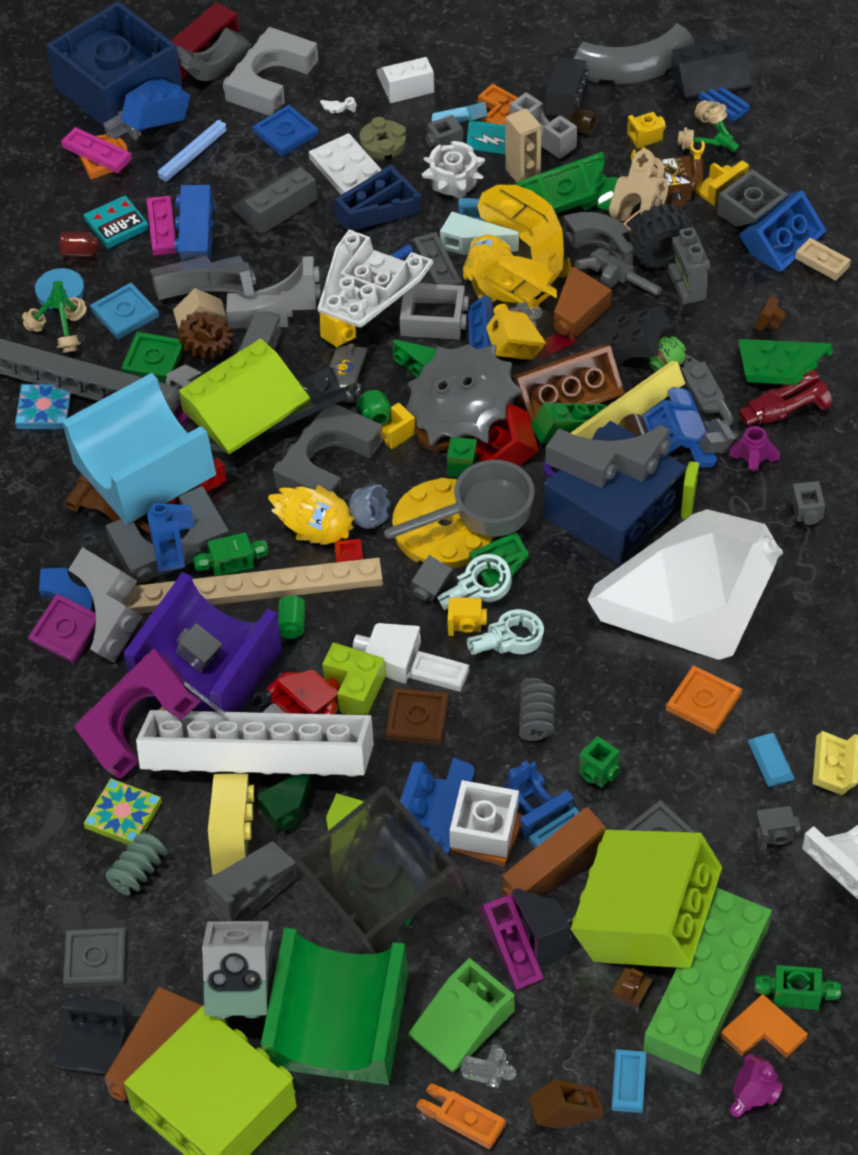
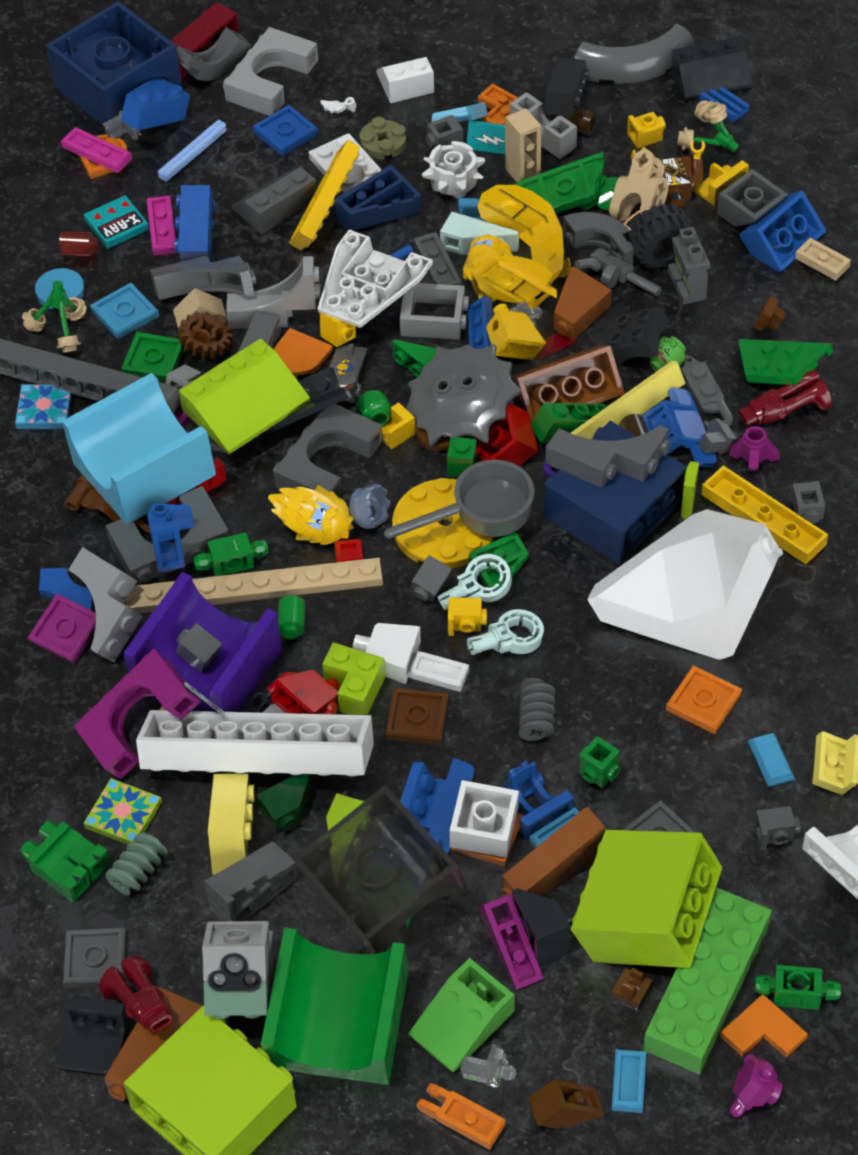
none -> green hips [20,820,110,903]
none -> dark red piece [98,956,172,1033]
none -> orange tile [274,328,333,378]
none -> yellow piece [289,140,360,251]
none -> yellow piece [701,466,828,564]

